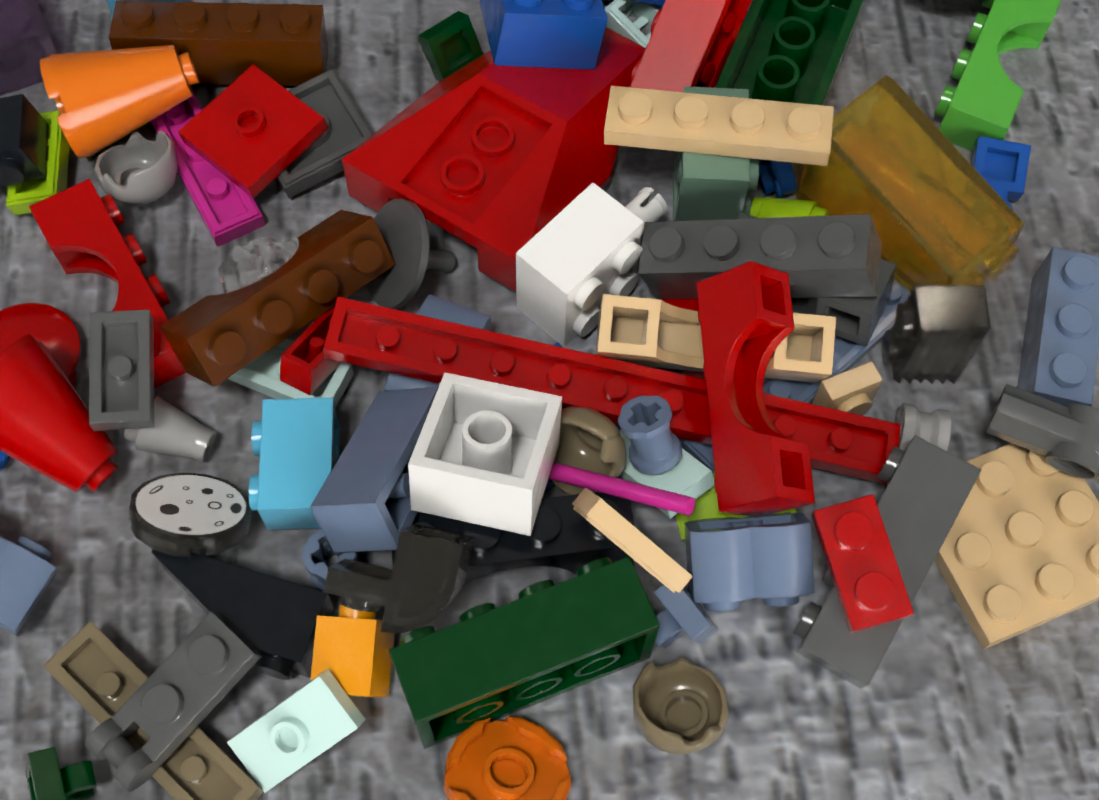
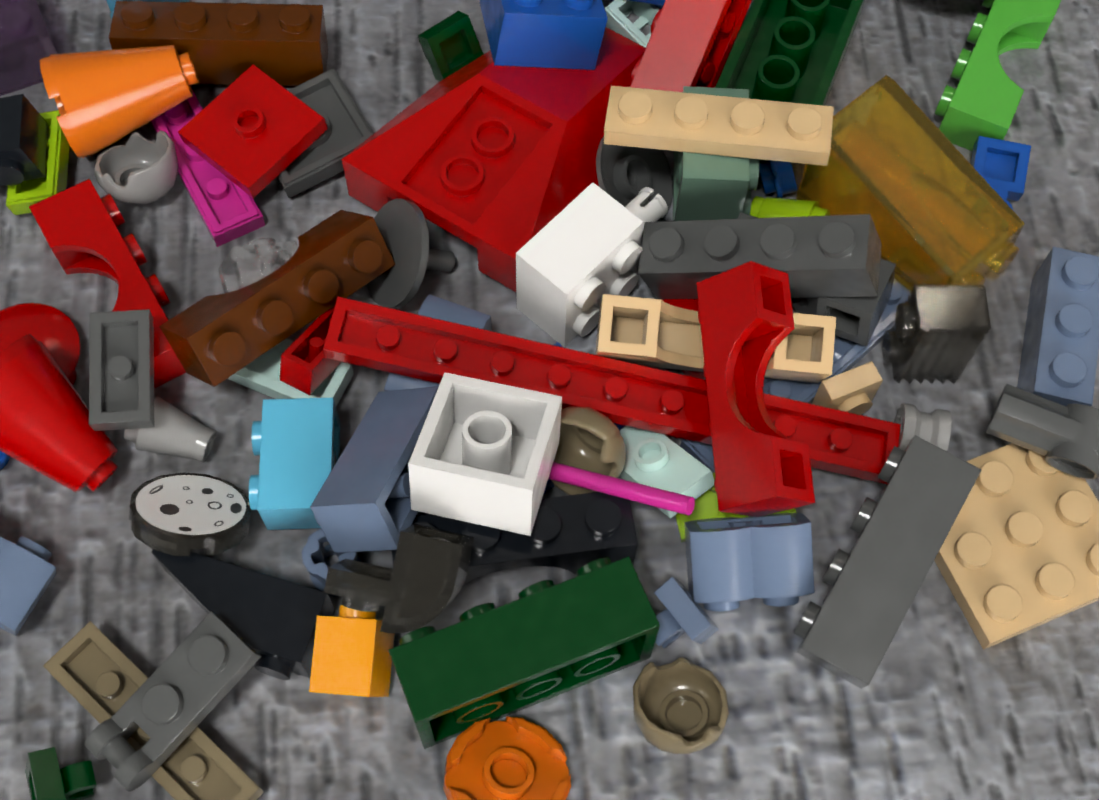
light aqua plate [227,668,366,793] -> none
tan tile [572,487,693,593] -> none
sand blue bush [618,396,682,475] -> none
red plate [811,494,914,634] -> none
none -> dark grey dish [596,136,673,222]

